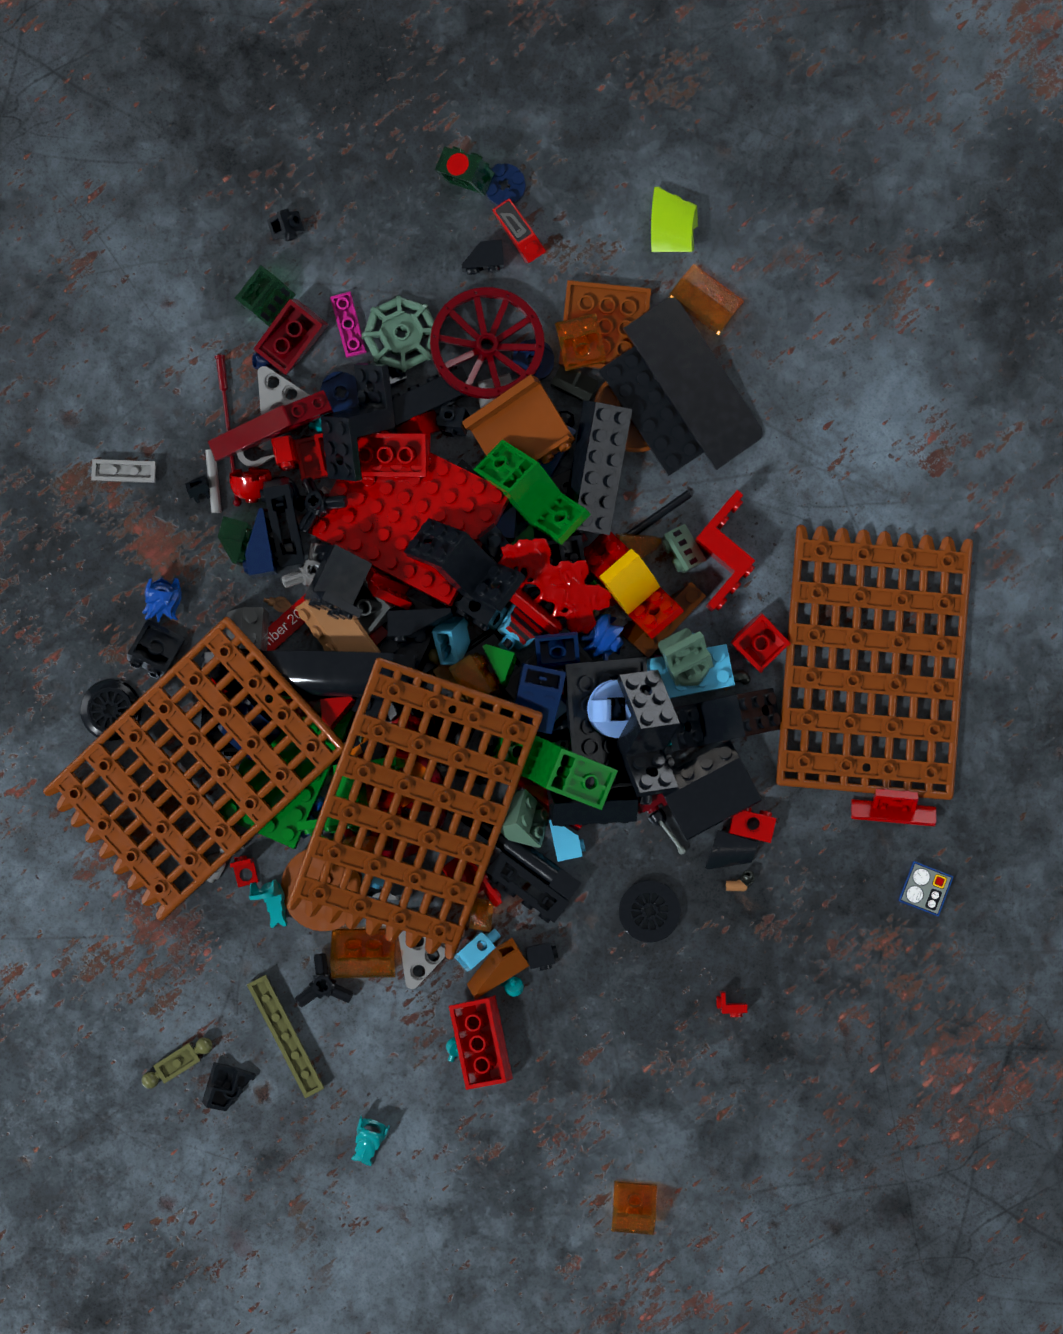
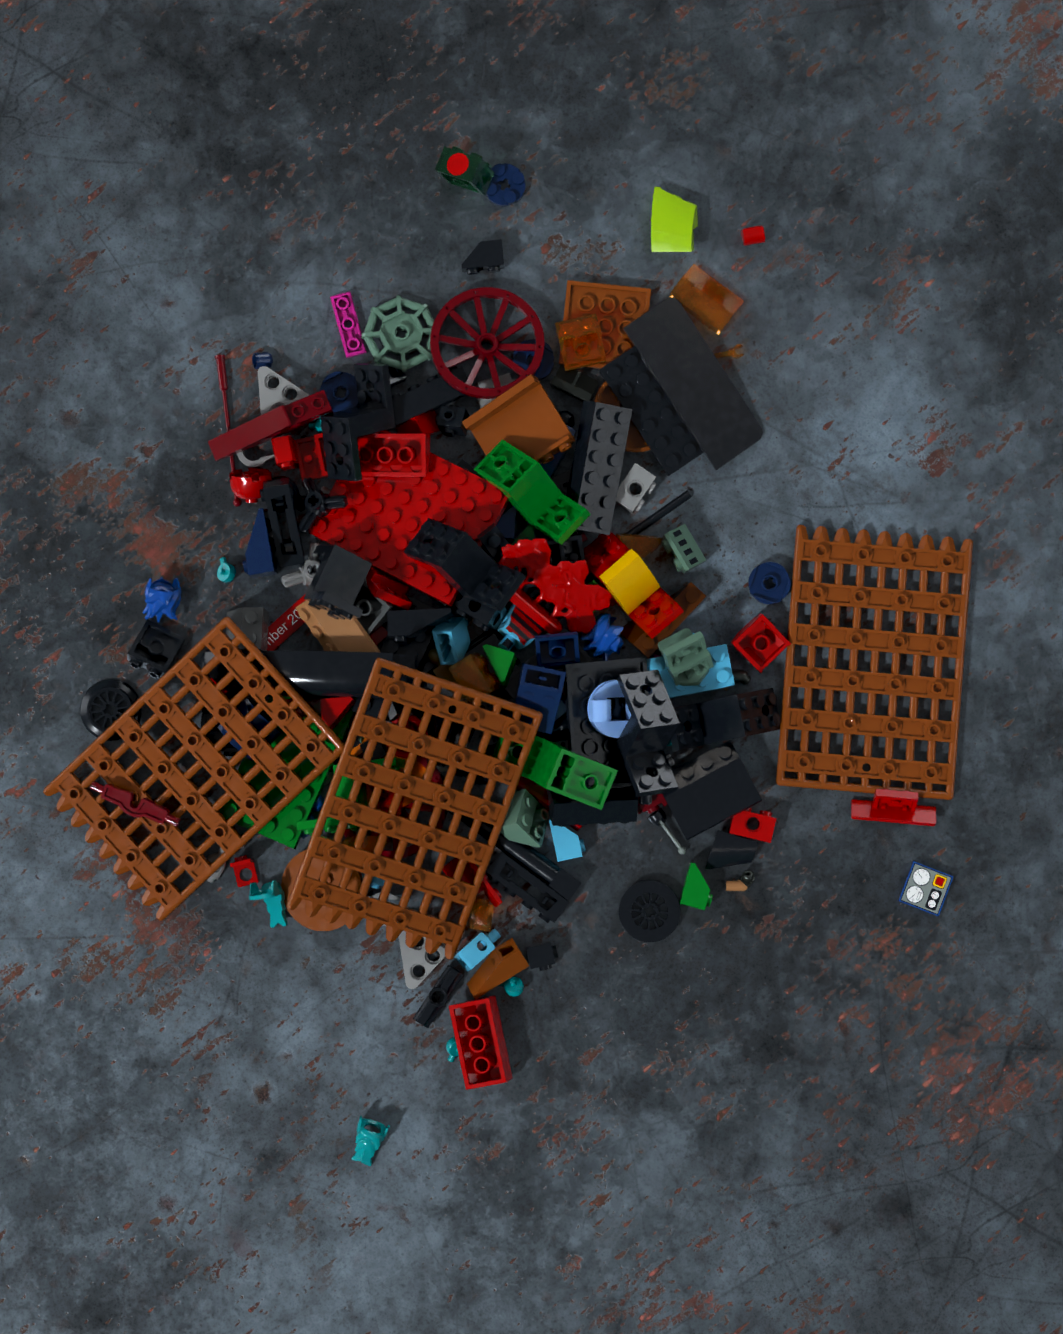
light grey plate [91,459,156,483] -> none
olive plate [142,1037,213,1089] -> none
black tile [185,475,210,503] -> none
black slope [202,1062,256,1111] -> none
light grey piece [205,449,222,513] -> none
clear green slope [218,516,252,567] -> none
clear green slope [235,265,296,327] -> none
olive plate [247,975,325,1098] -> none
dark red slope [253,298,329,375] -> none
medium nougat piece [263,597,292,613] -> none
black brick [267,209,305,241] -> none
black bush [295,953,353,1008] -> none
clear orange slope [330,929,396,978] -> none
slope [492,198,546,263] -> none
clear orange slope [611,1181,657,1235] -> none
red bracket [695,490,756,612] -> none
red bracket [716,991,748,1017] -> none
none -> dark red piece [90,781,181,827]
none -> teal piece [217,557,236,583]
none -> black piece [413,965,463,1028]
none -> light grey brick [616,463,657,514]
none -> green slope [679,862,713,910]
none -> clear orange hand [714,344,744,359]
none -> red brick [741,225,765,246]
none -> dark blue plate [748,562,791,605]

